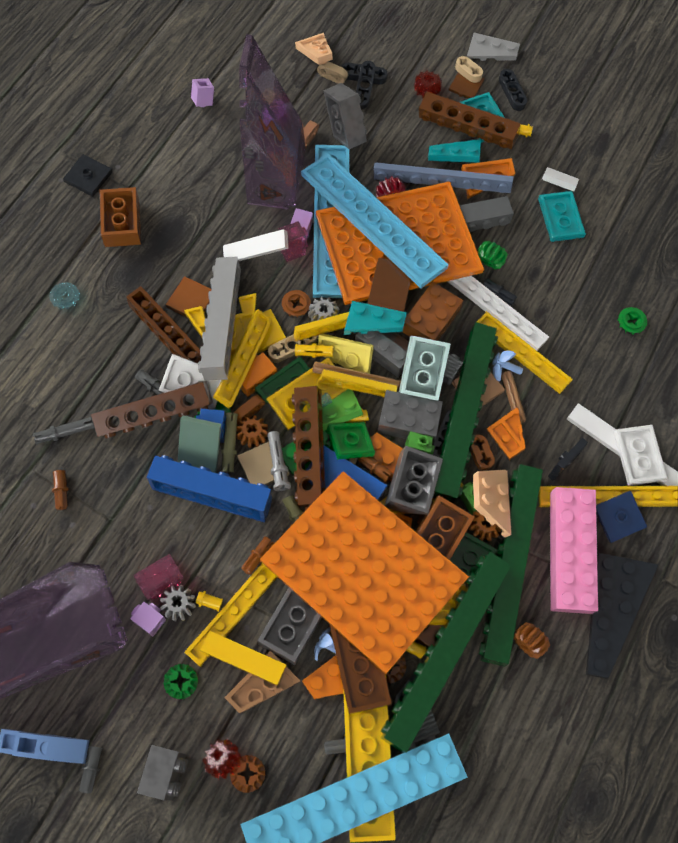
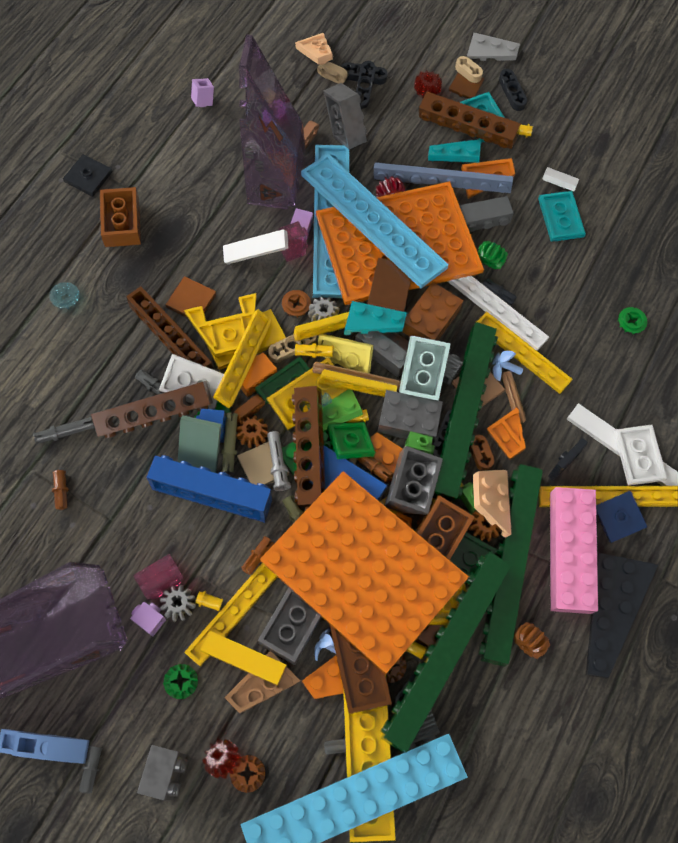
light grey brick [198,256,241,381] -> none

